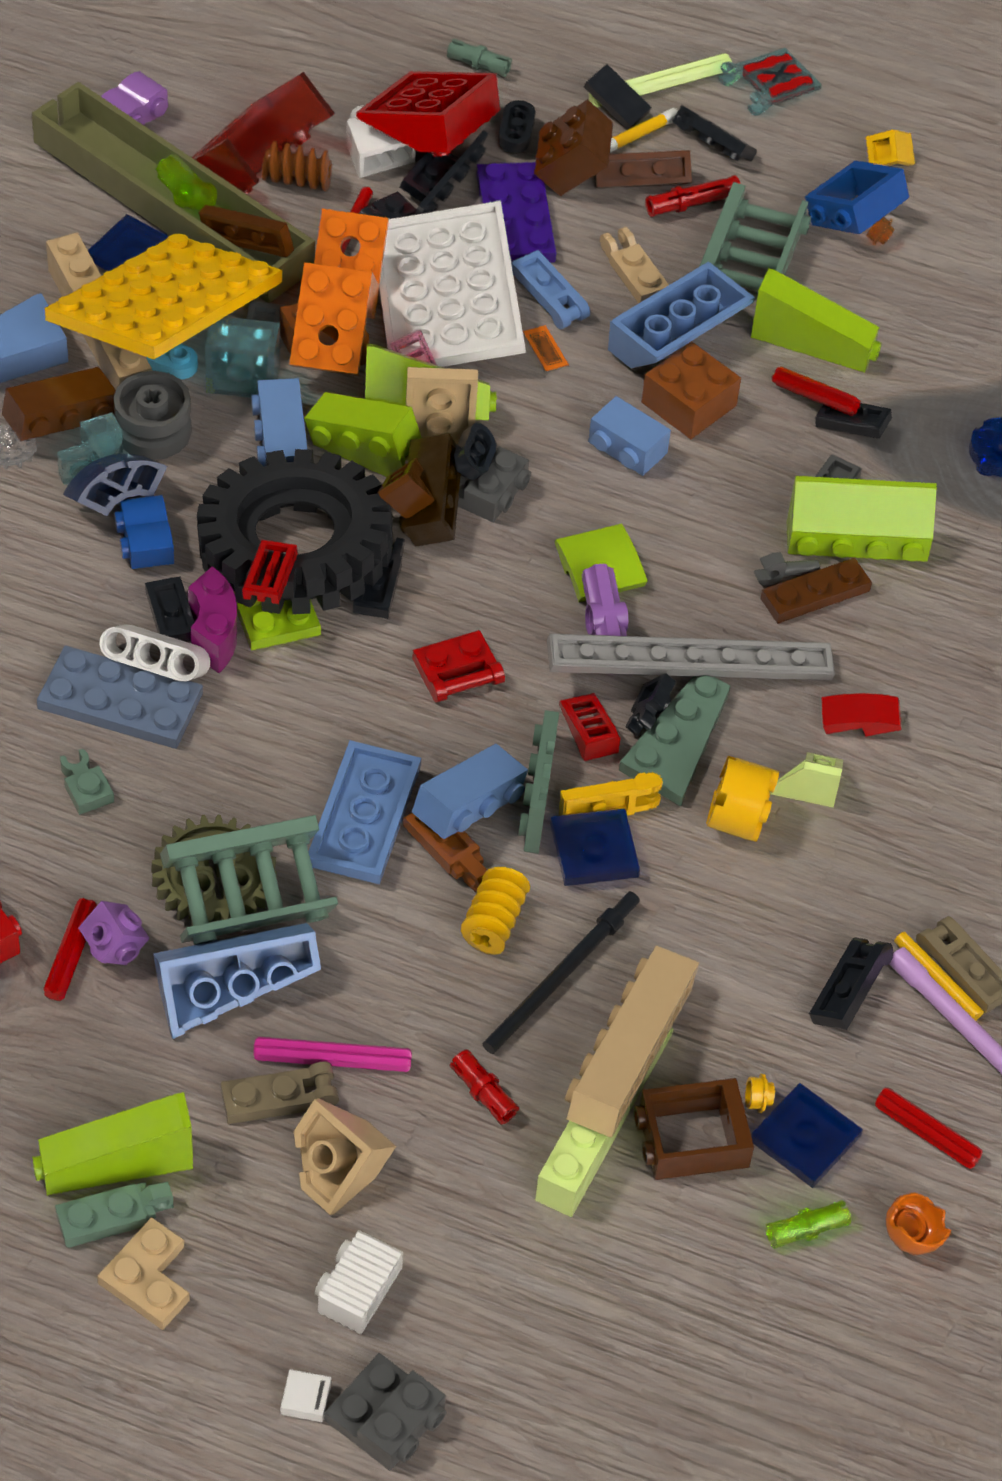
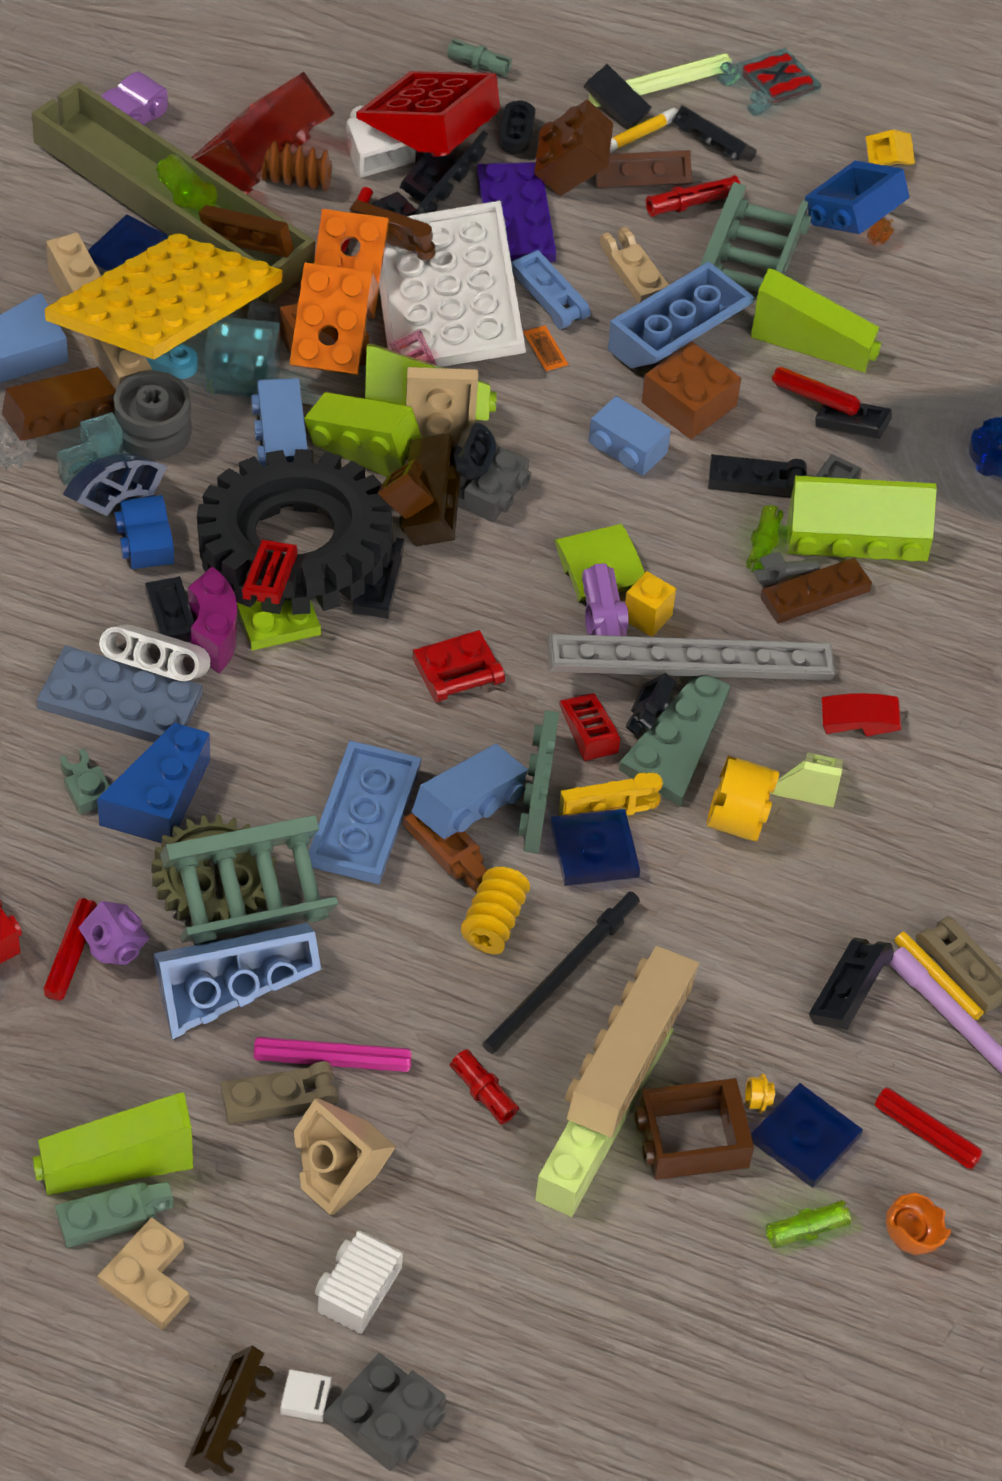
none -> blue wedge [97,723,210,843]
none -> dark brown plate [184,1345,274,1476]
none -> reddish brown plate [350,200,436,261]
none -> yellow brick [625,571,677,637]
none -> black plate [708,454,807,498]
none -> clear neon green pin [746,505,784,572]

